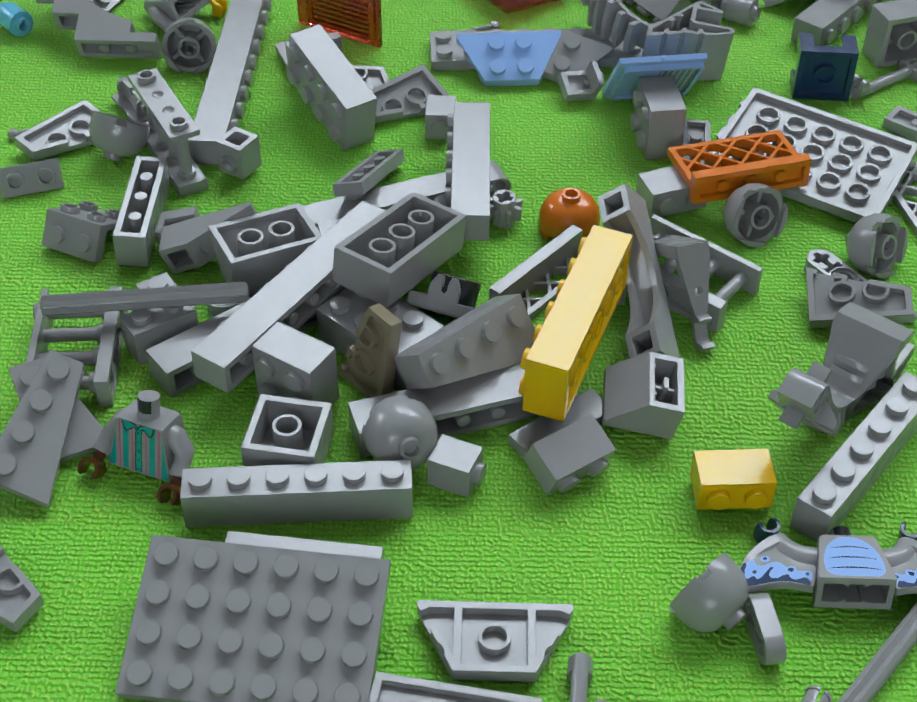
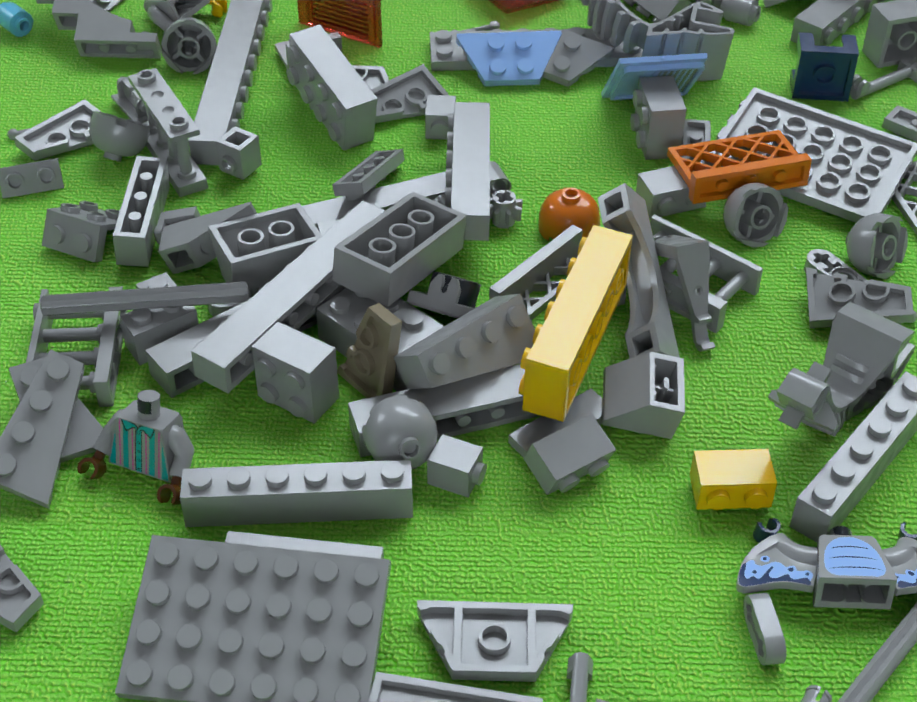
light grey brick [241,394,334,466] -> none
light grey bracket [557,61,604,102] -> none
light grey cylinder [669,553,749,633] -> none

